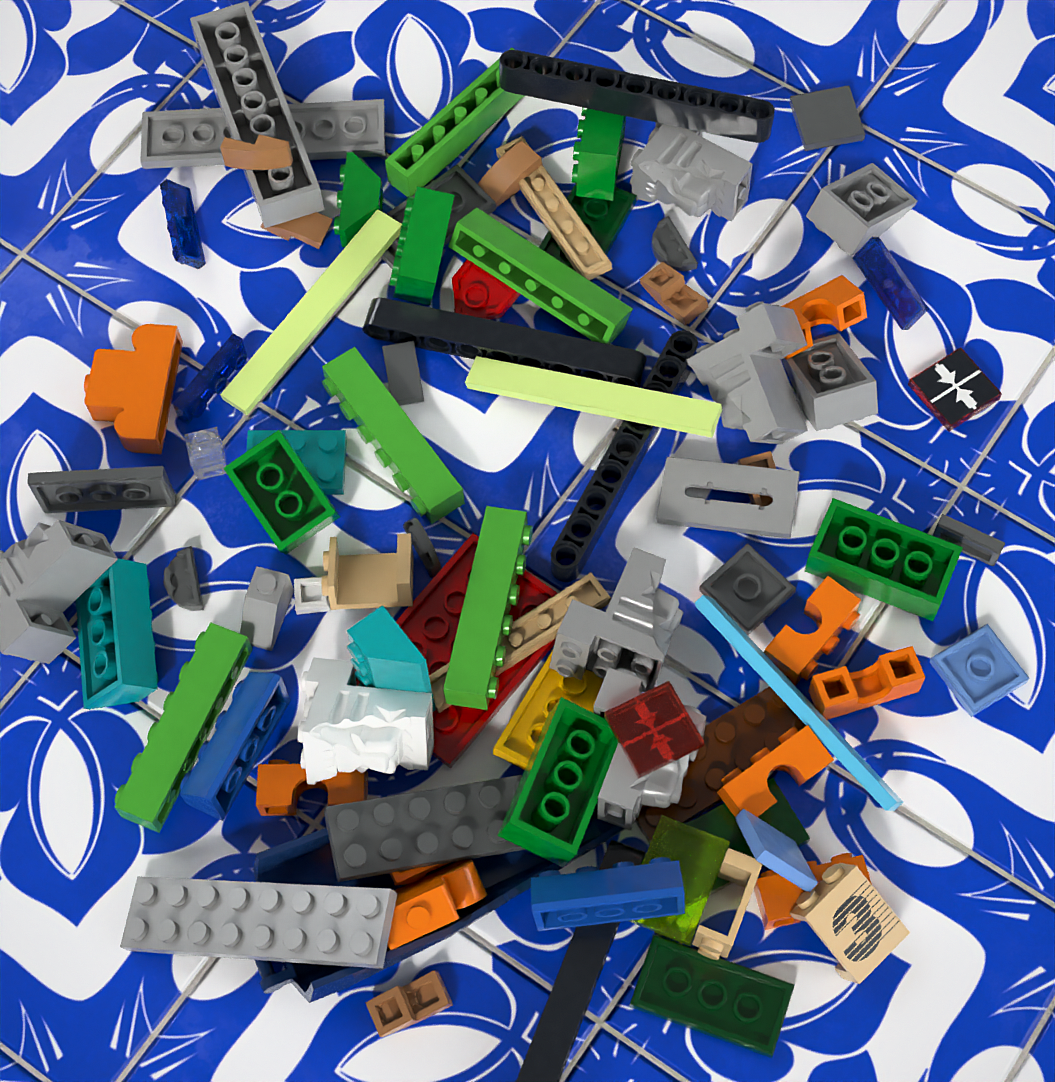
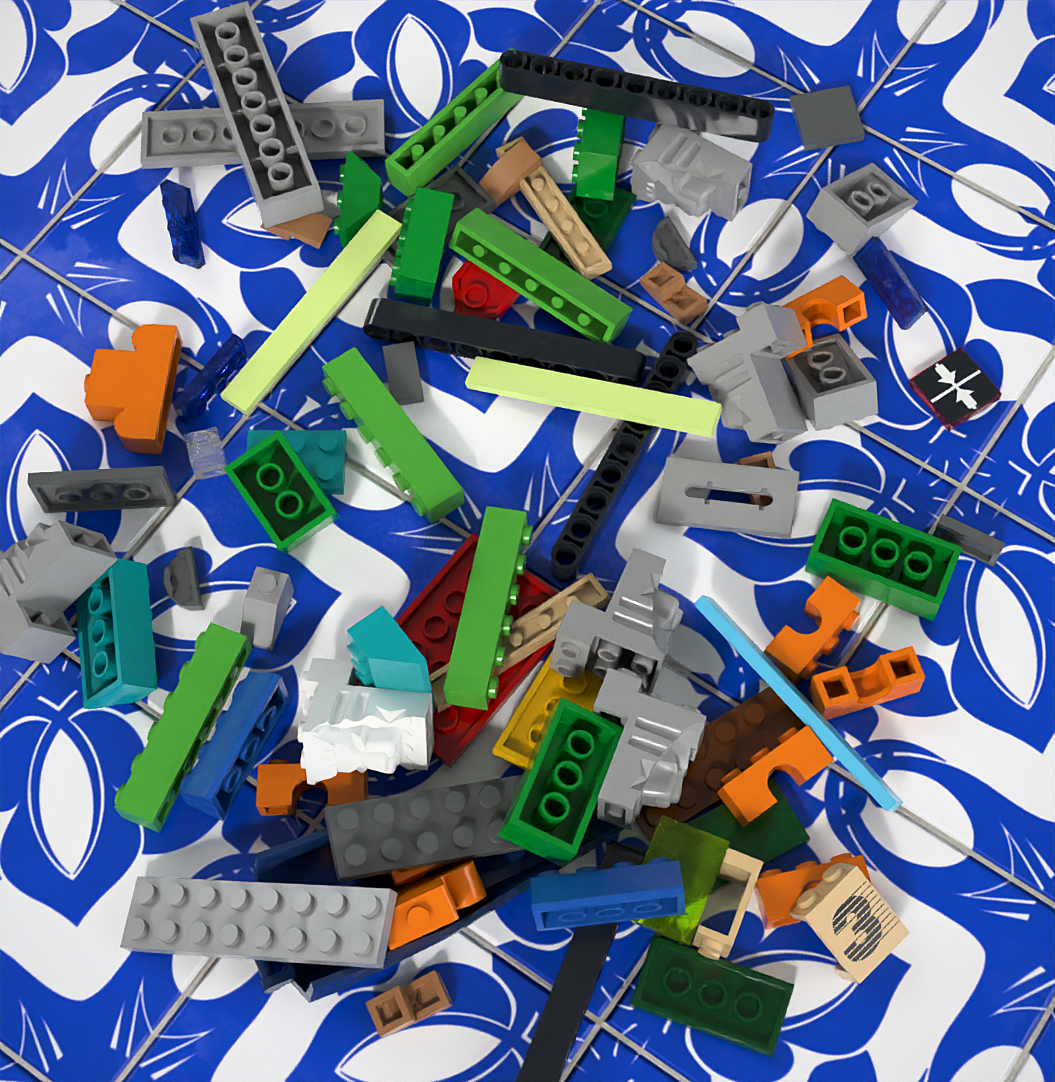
medium nougat slope [220,134,293,170] -> none
white tile [294,576,331,615] -> none
tan panel [321,533,414,610] -> none
dark grey tile [403,517,442,579] -> none
clear red tile [604,681,705,779] -> none
dark grey tile [699,543,796,635] -> none
medium blue tile [735,808,818,892] -> none
medium blue tile [930,624,1030,717] -> none

